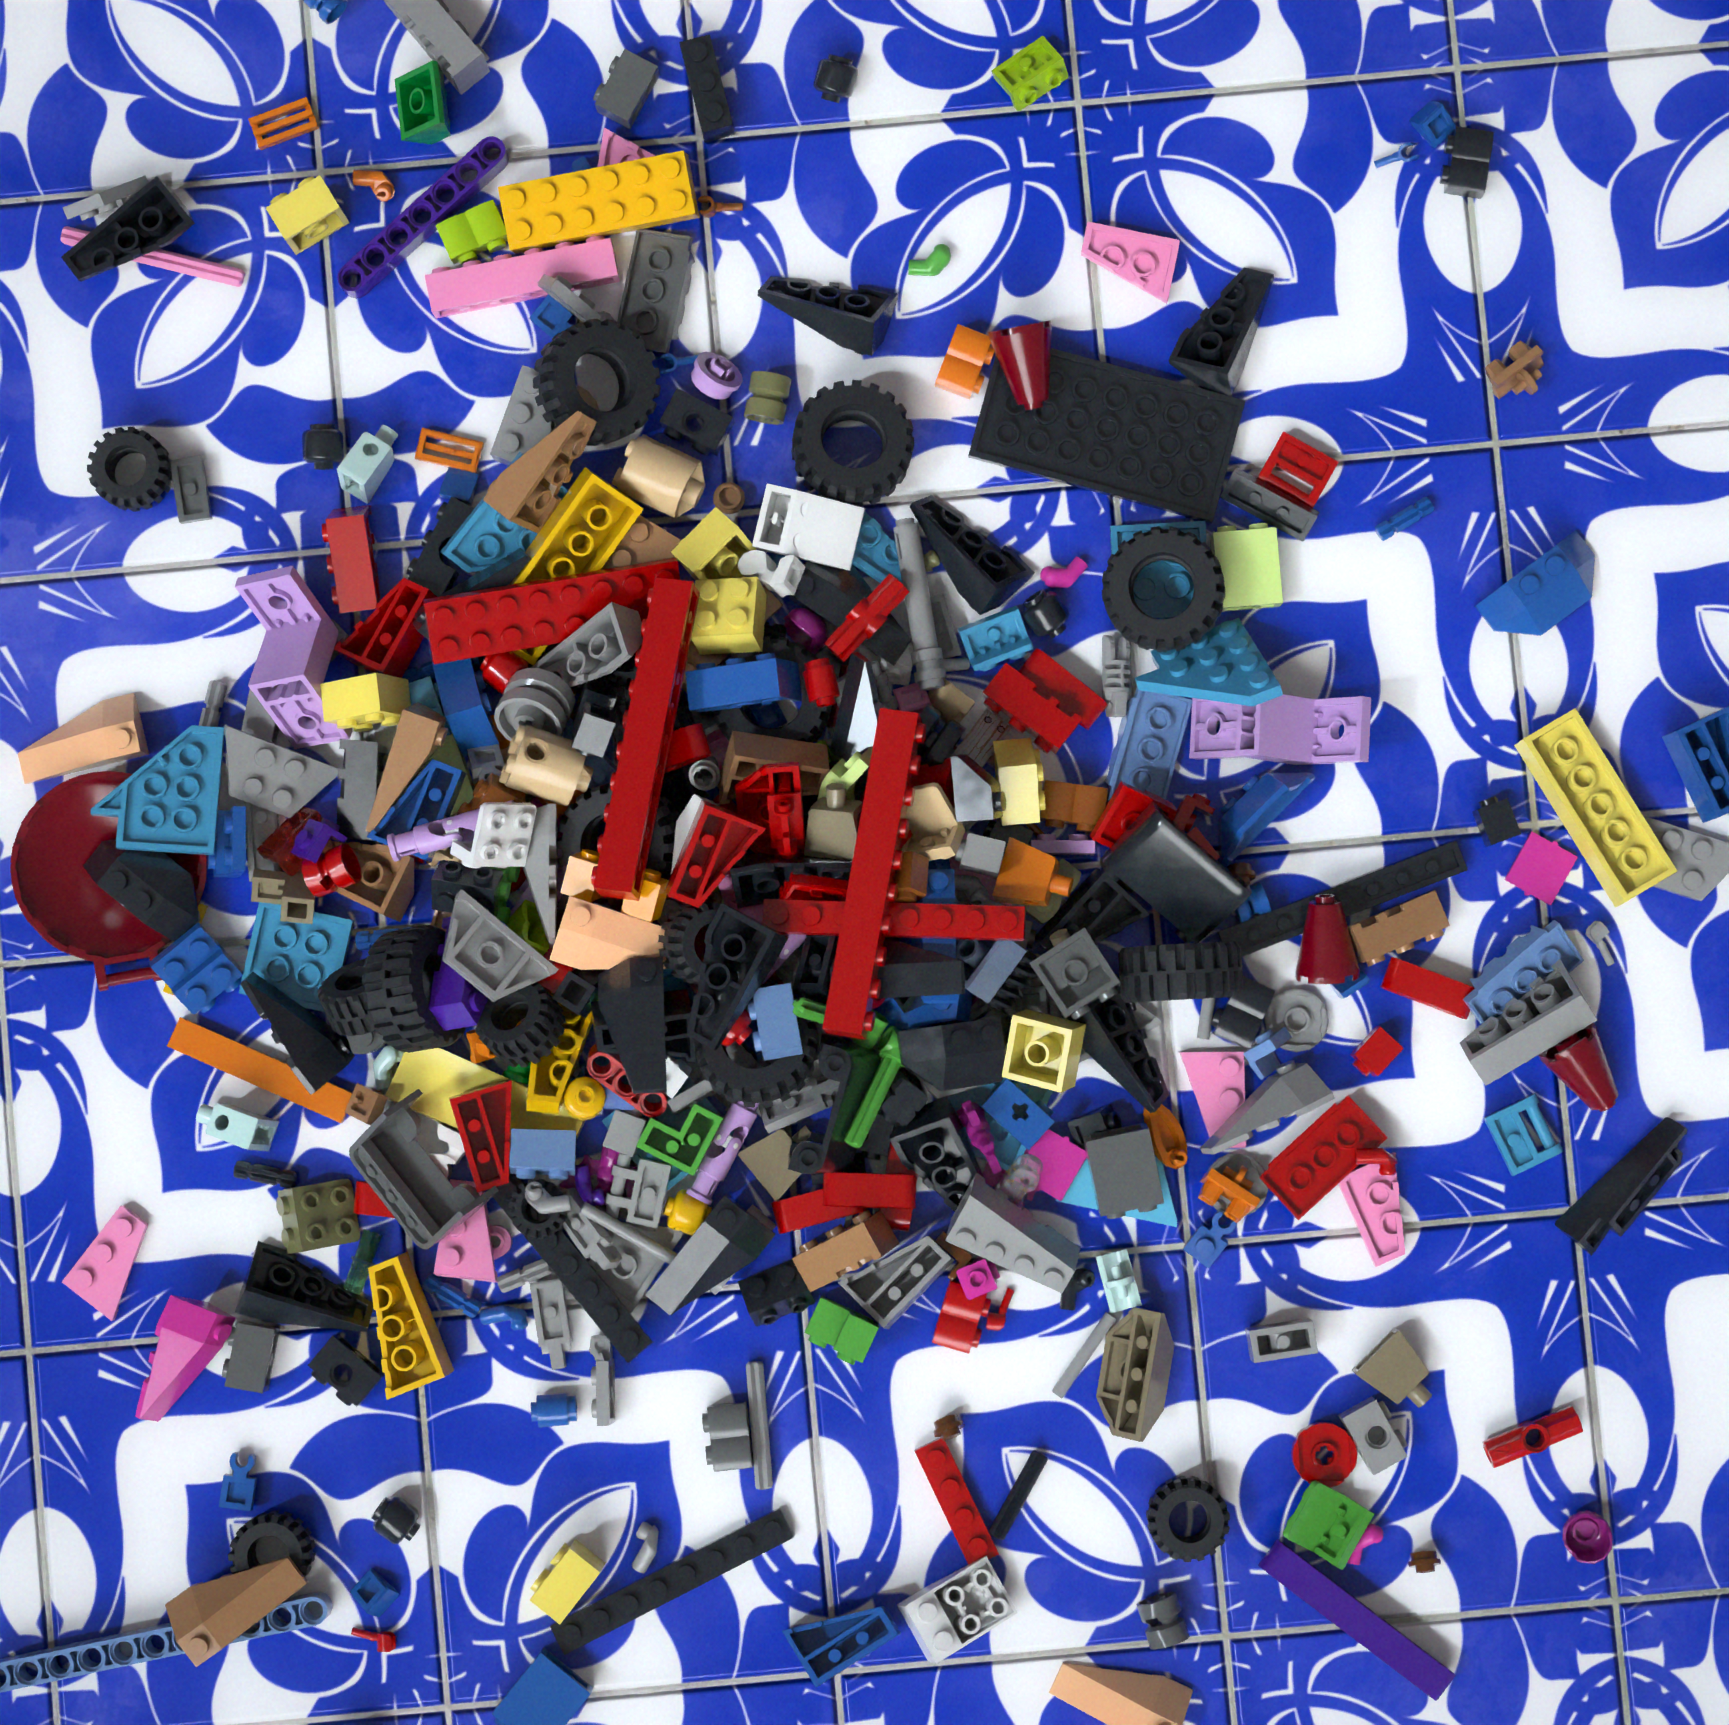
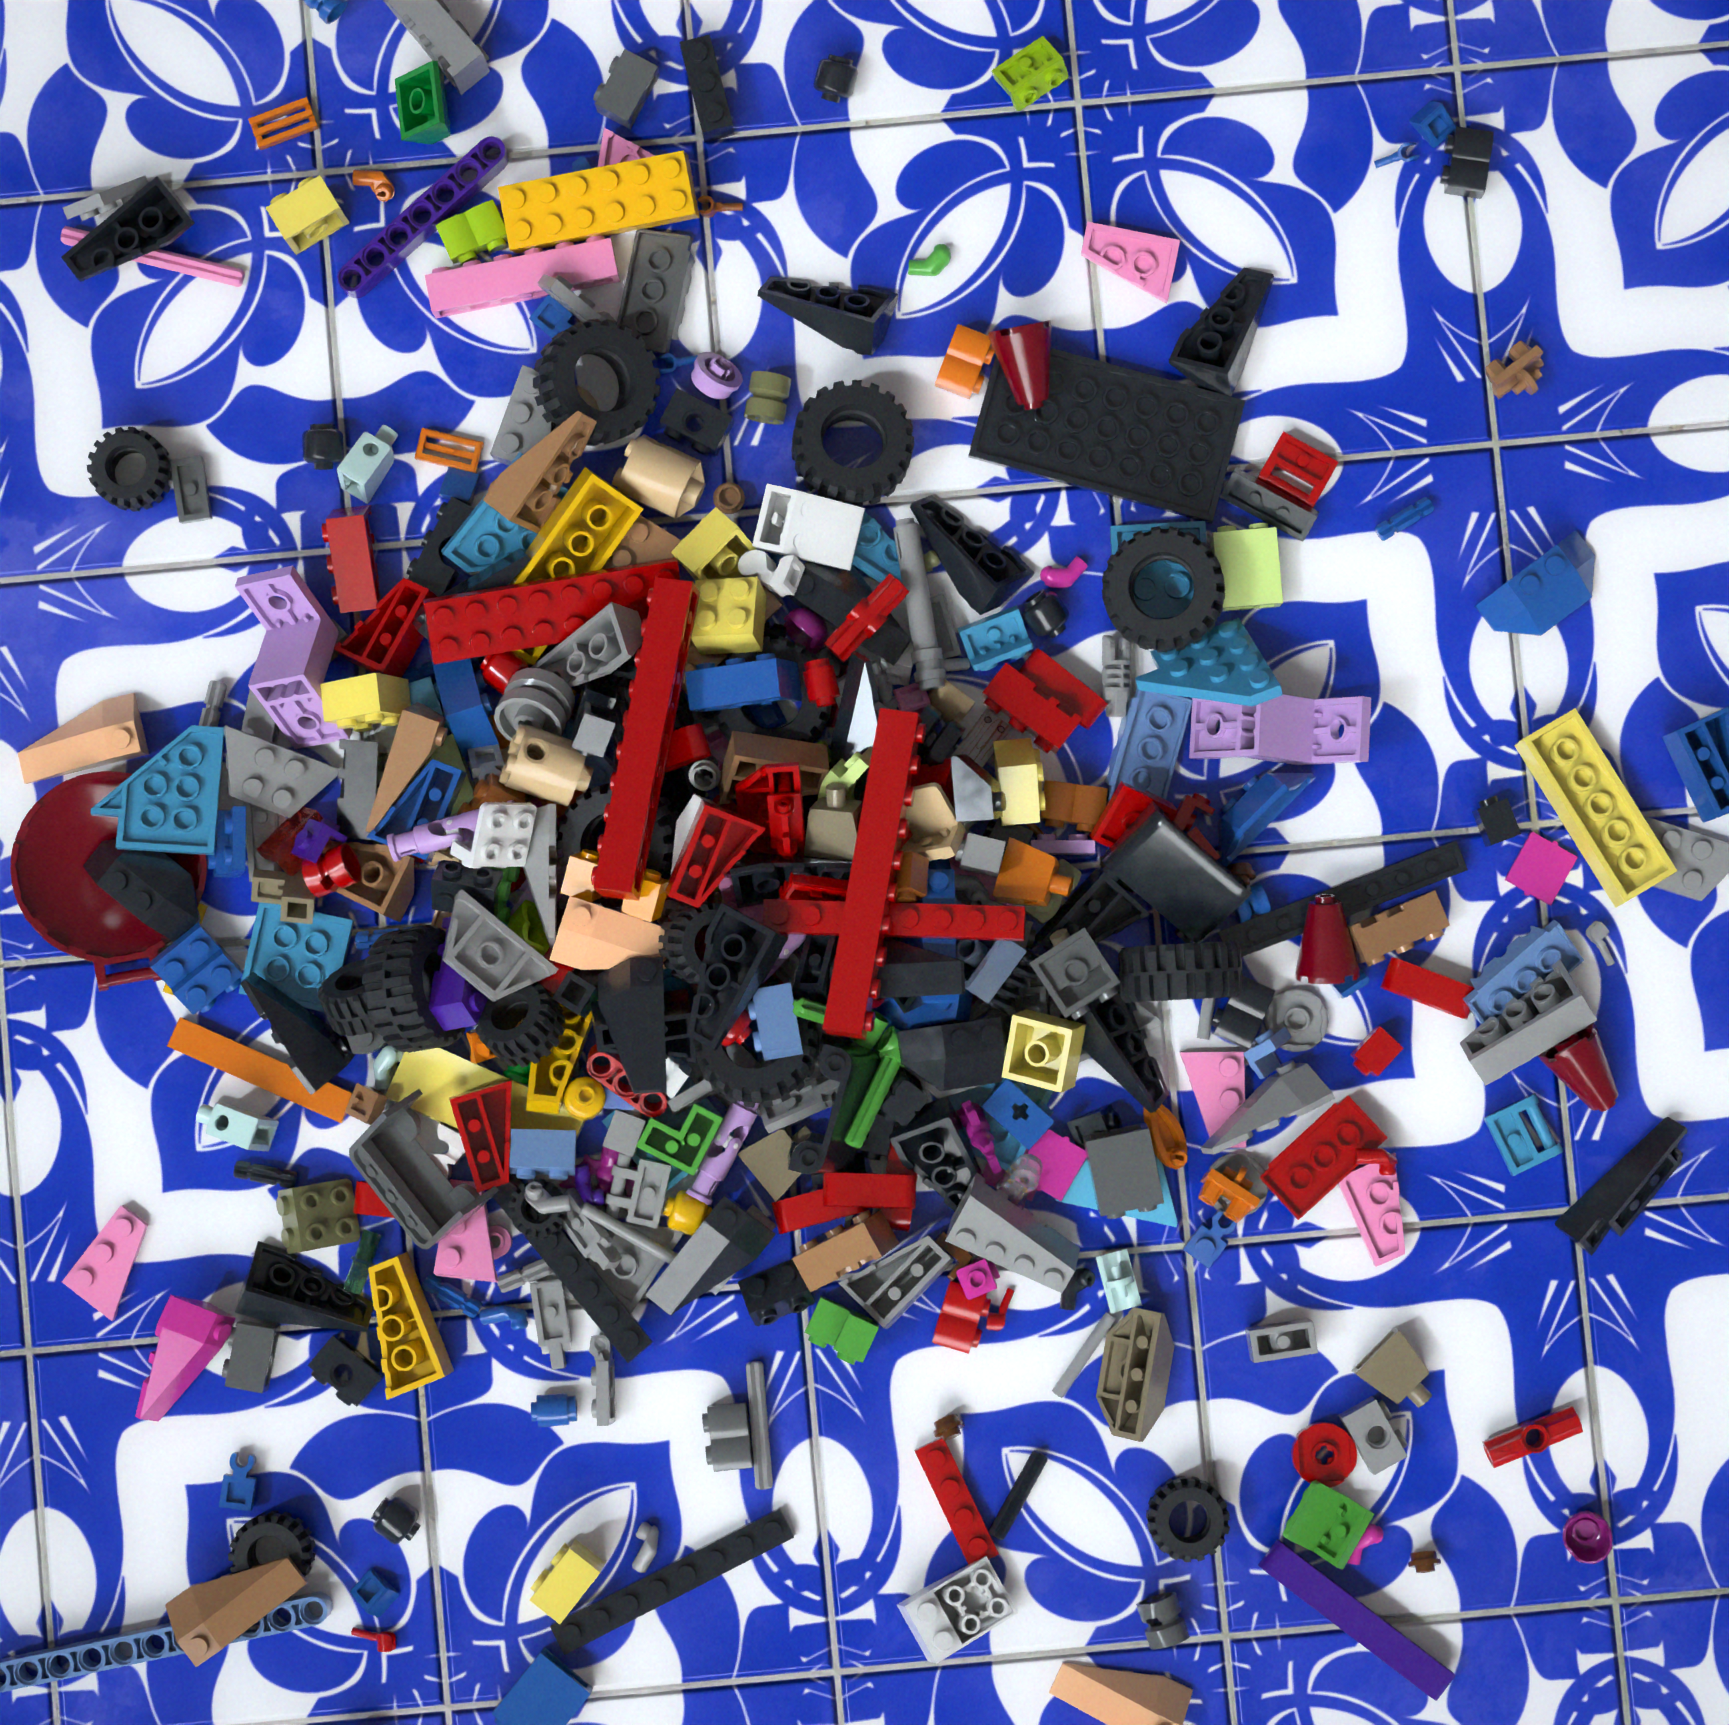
blue wedge [782,1606,901,1687] -> none

